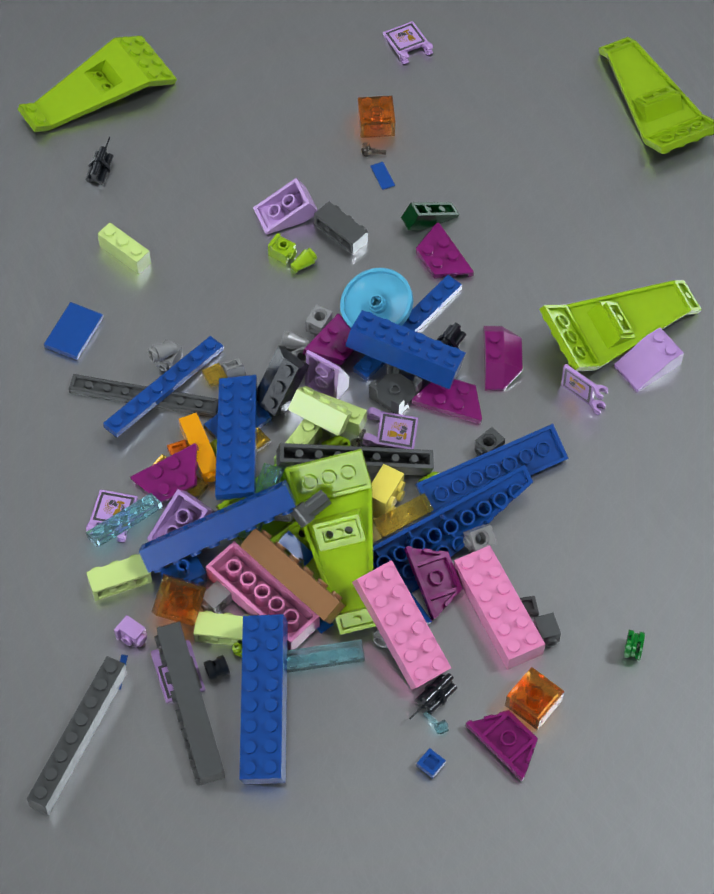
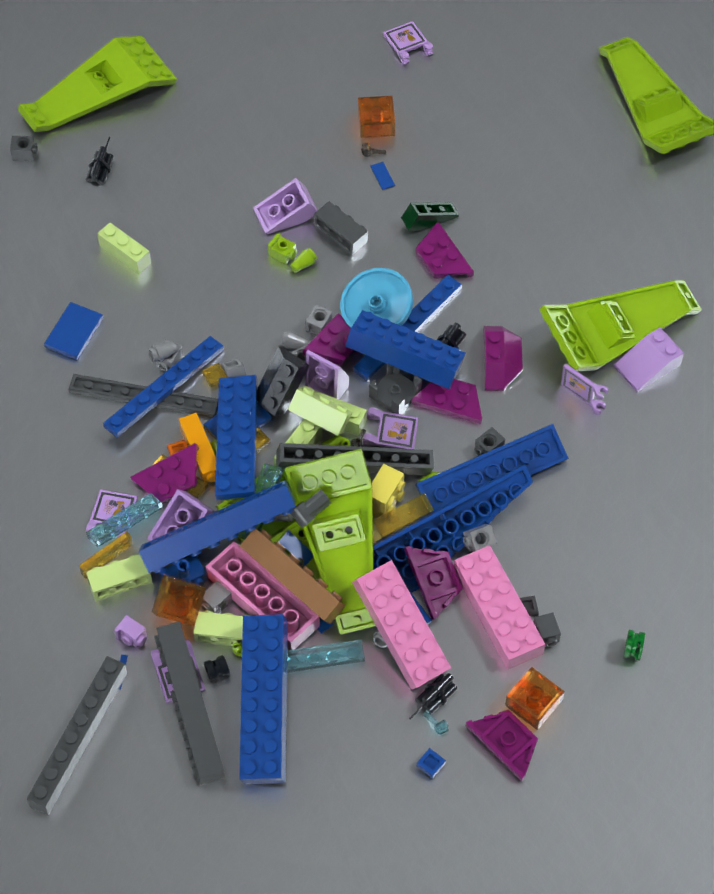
none -> dark grey brick [10,136,38,161]
none -> clear yellow tile [79,531,133,579]

